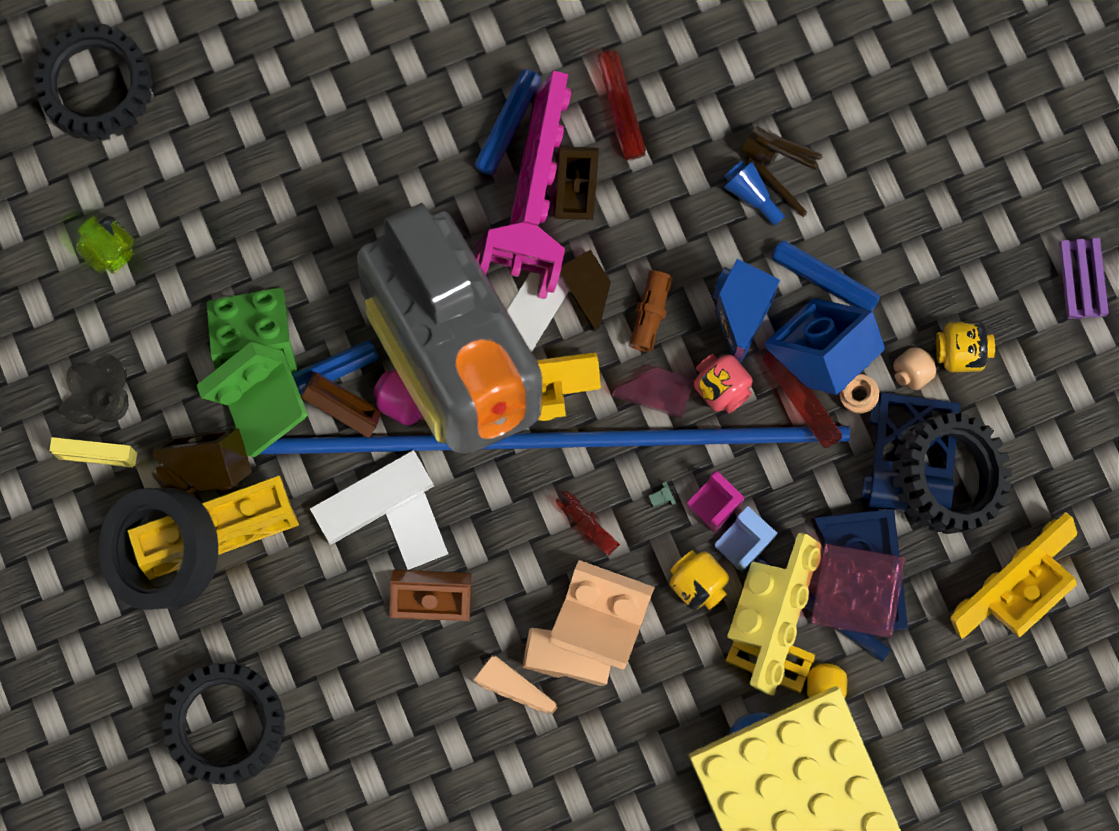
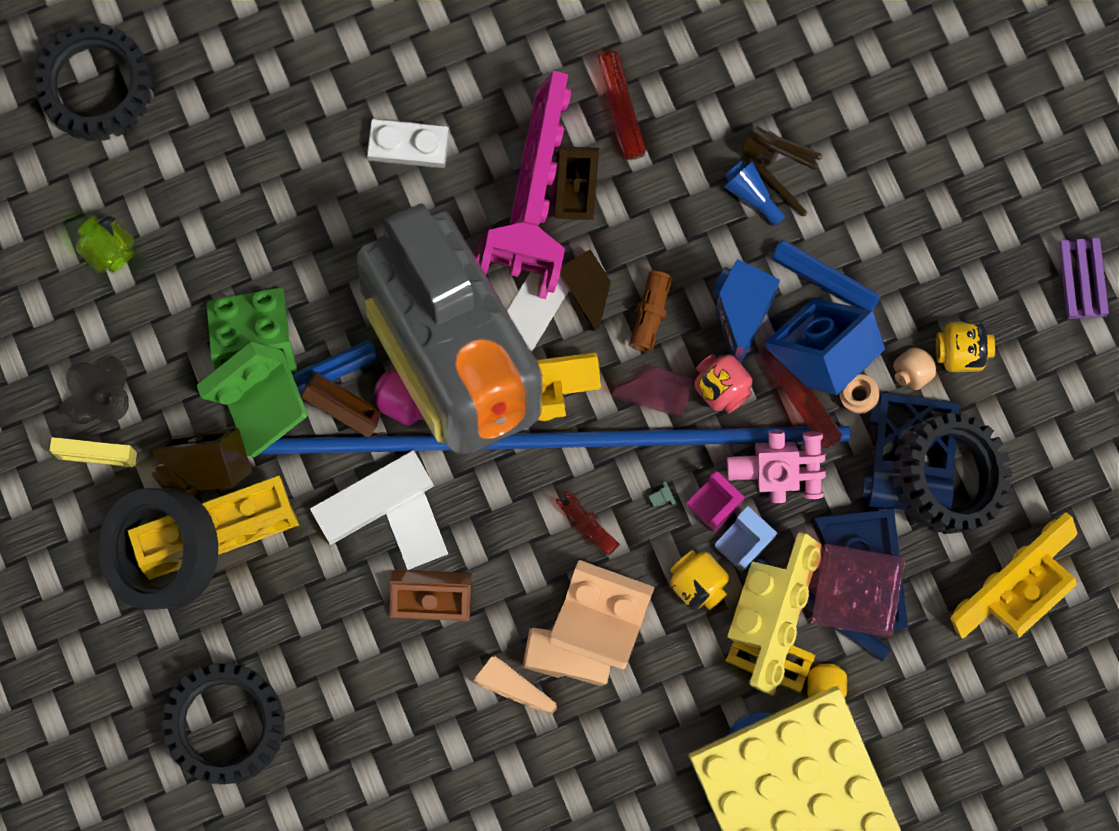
blue axle [475,69,540,176] -> none
none -> white plate [368,119,449,168]
none -> bright pink piece [727,430,826,503]

